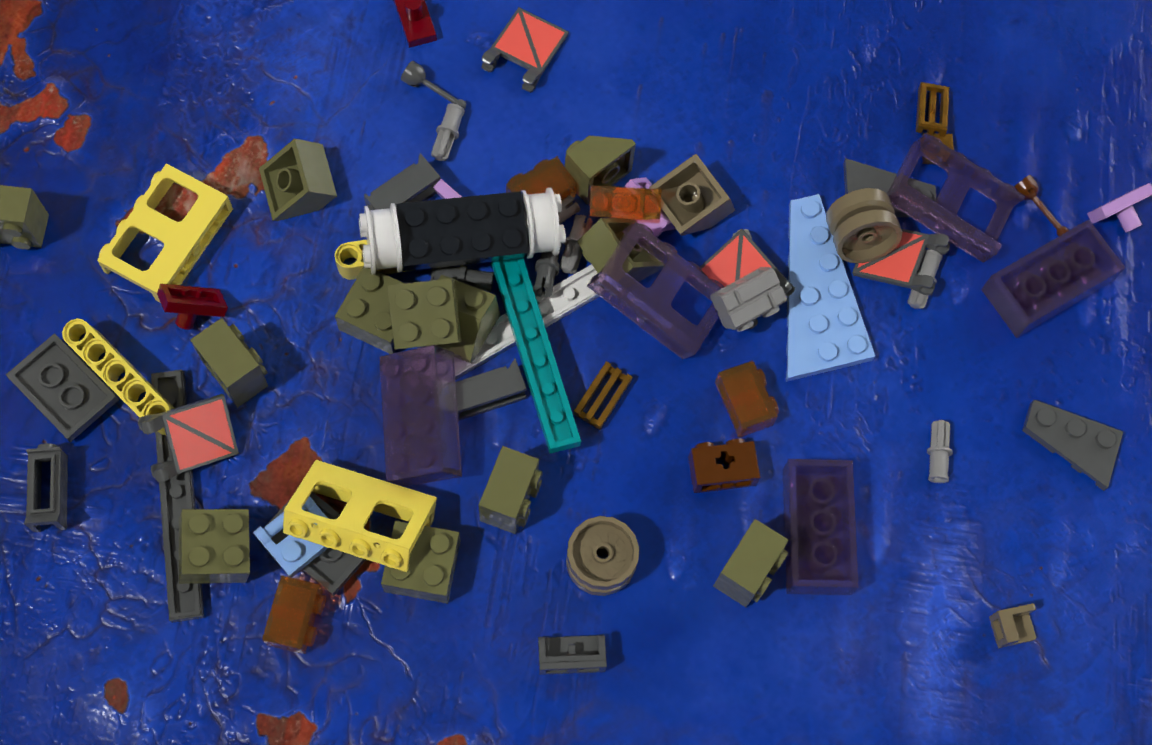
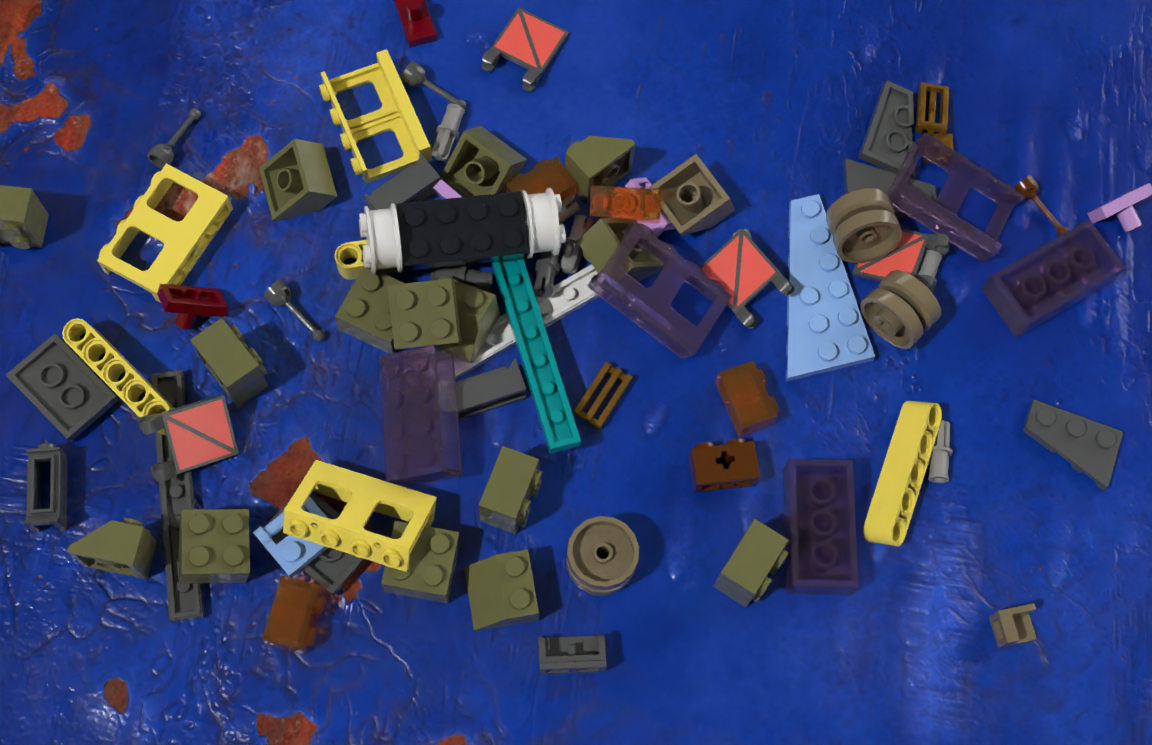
light grey brick [710,267,787,332] -> none
none -> olive slope [67,518,158,579]
none -> dark grey hinge [147,108,201,169]
none -> dark grey hinge [264,279,325,342]
none -> light yellow window [319,49,432,184]
none -> olive slope [439,126,527,197]
none -> olive slope [464,549,539,632]
none -> dark grey wing [858,80,915,179]
none -> dark tan wheel [860,270,941,349]
none -> light yellow beam [864,401,942,547]

